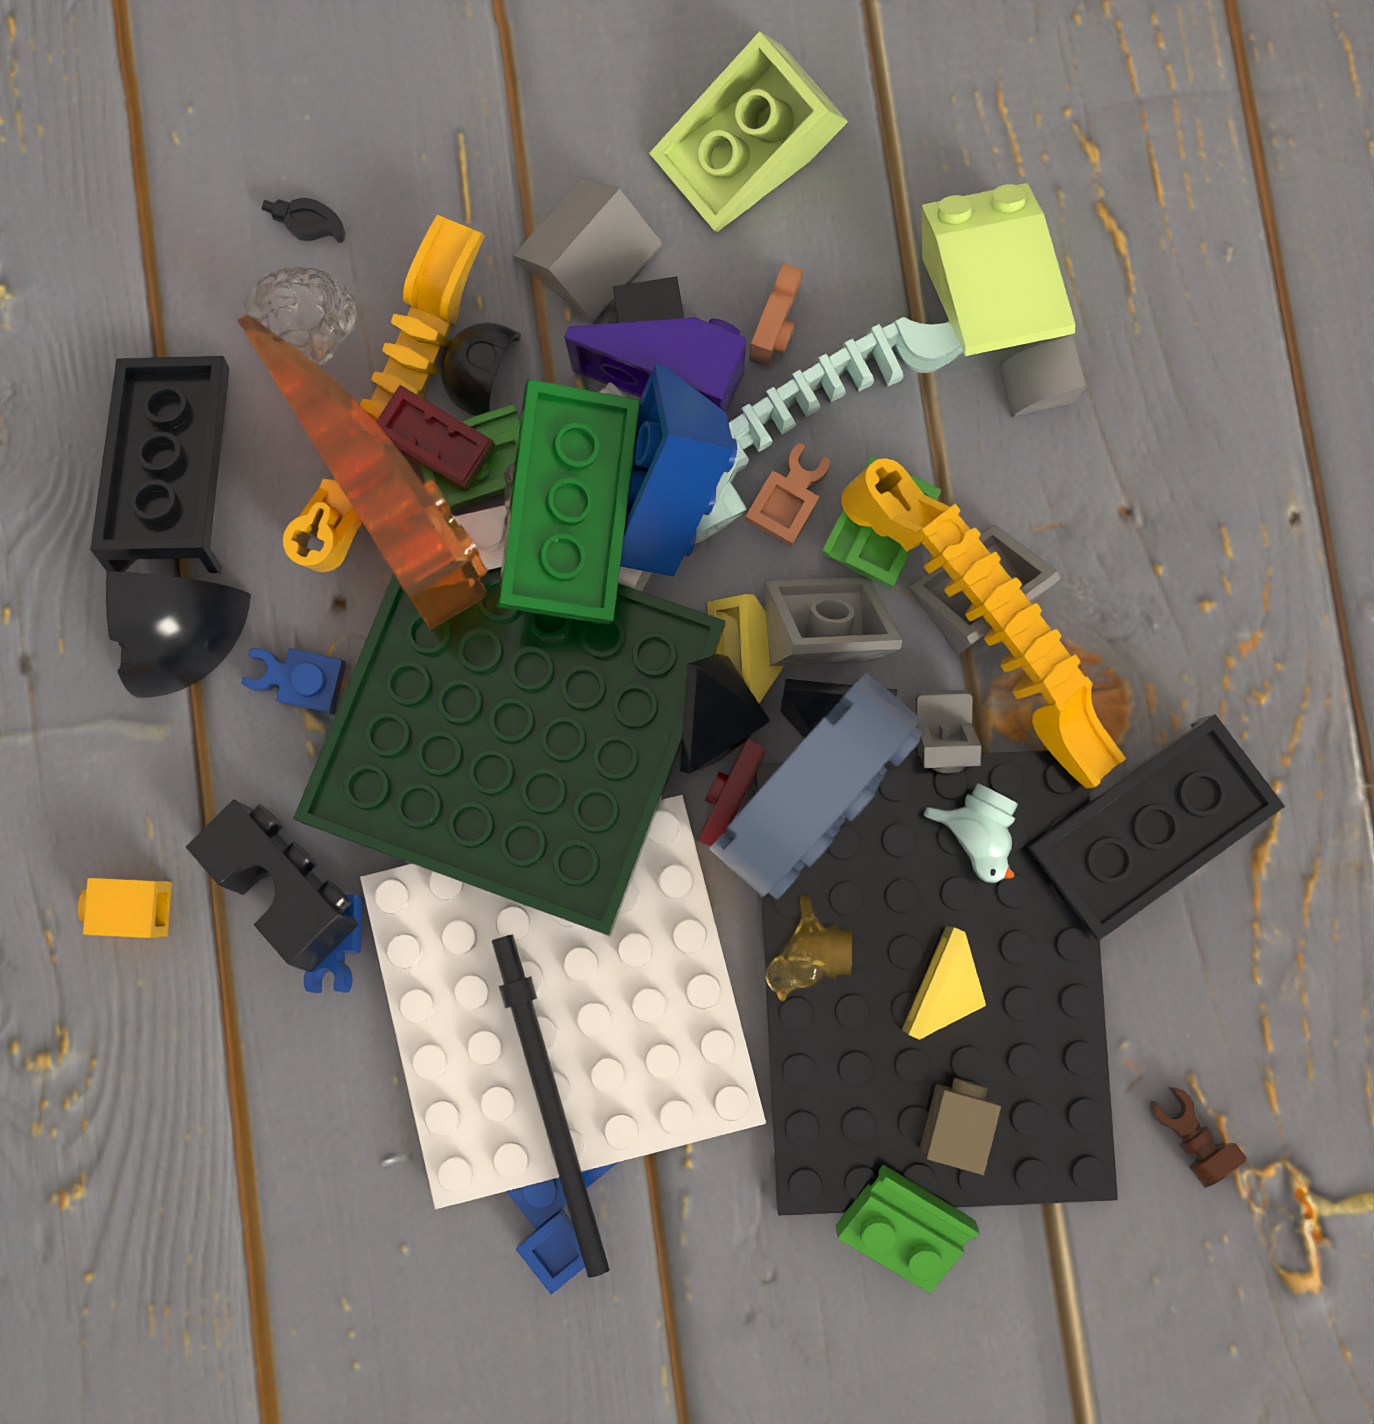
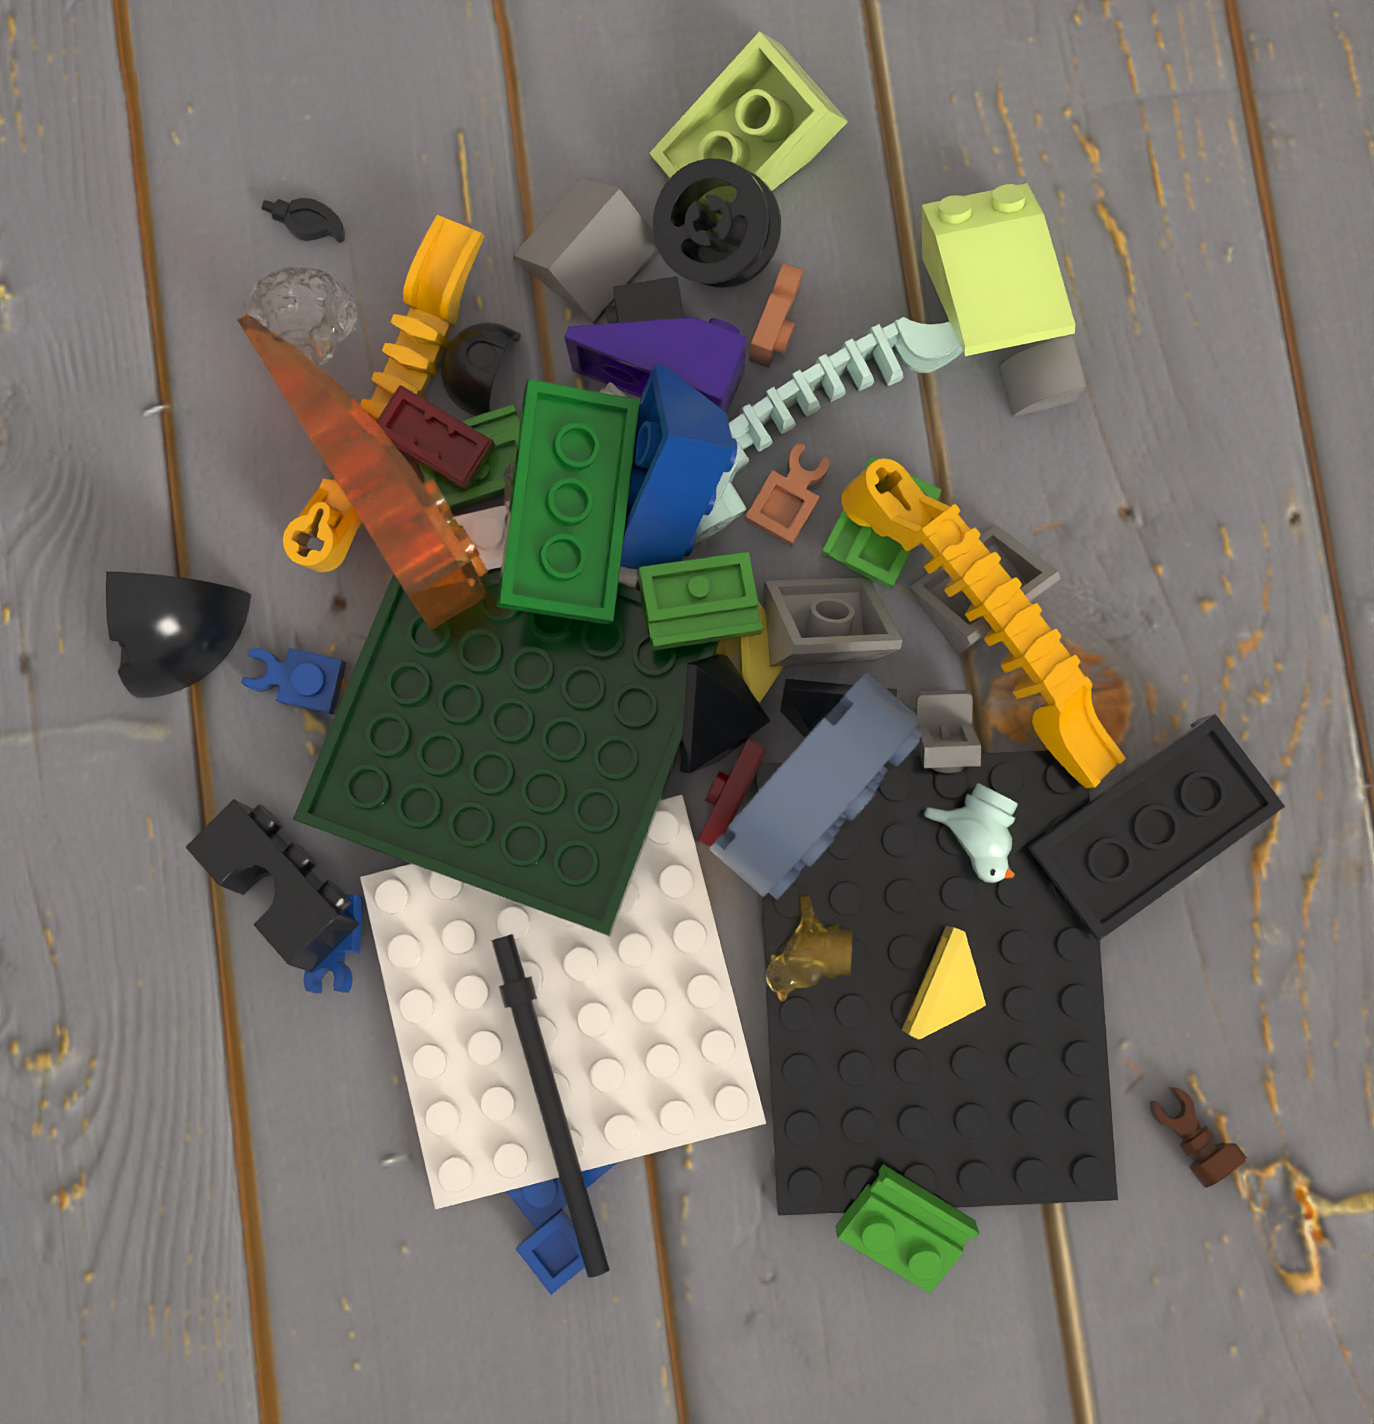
yellow brick [78,878,172,938] -> none
black plate [90,356,229,573] -> none
dark tan brick [919,1078,1001,1175] -> none
none -> bright green plate [637,551,764,651]
none -> black wheel [653,158,781,288]

